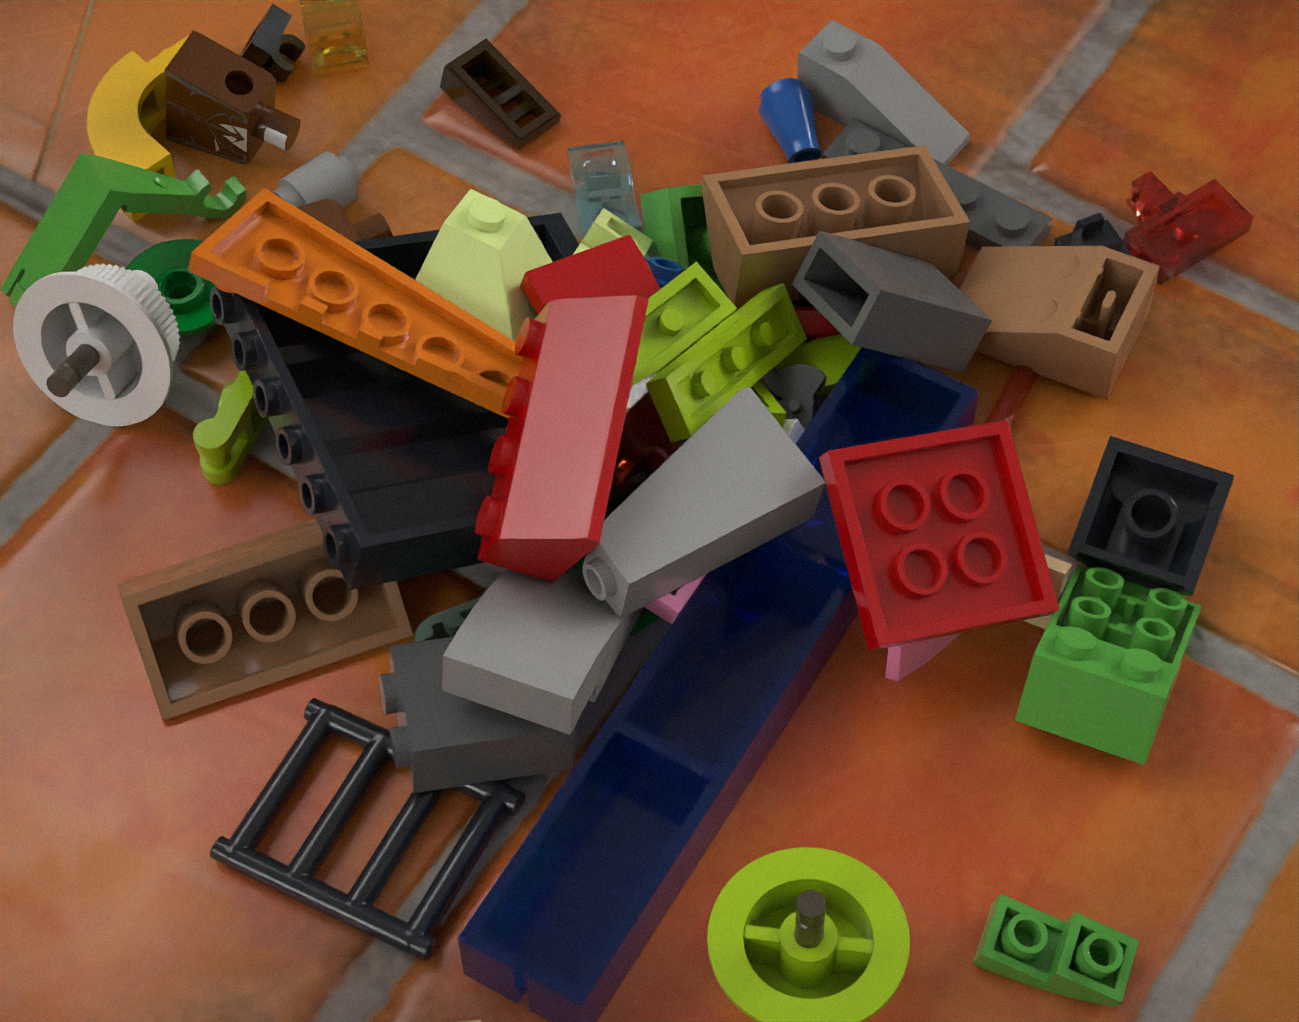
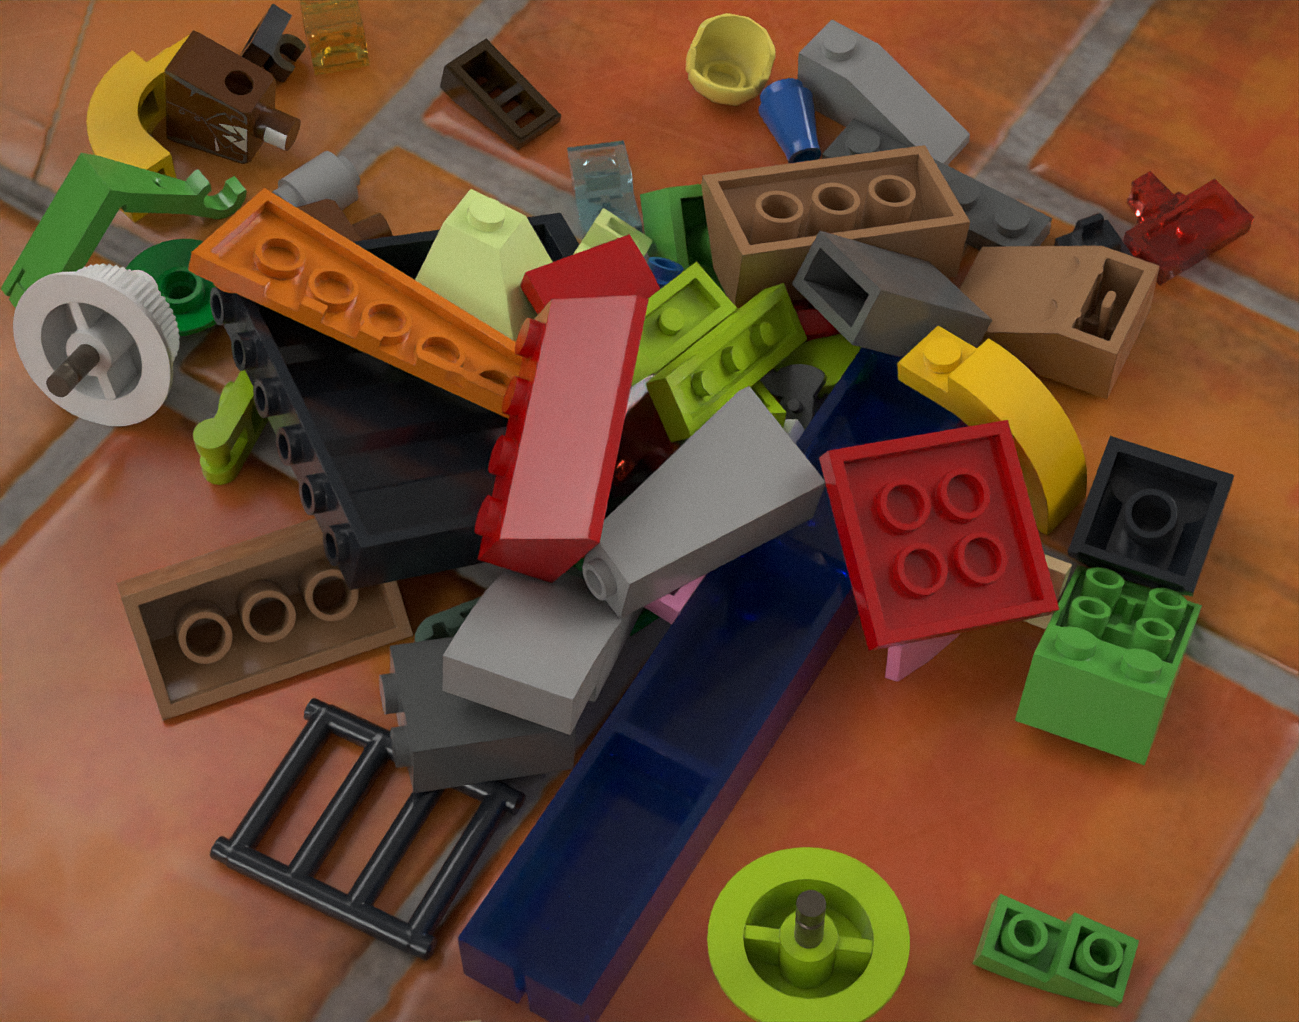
none -> light yellow hair [685,13,776,106]
none -> yellow arch [898,326,1087,536]

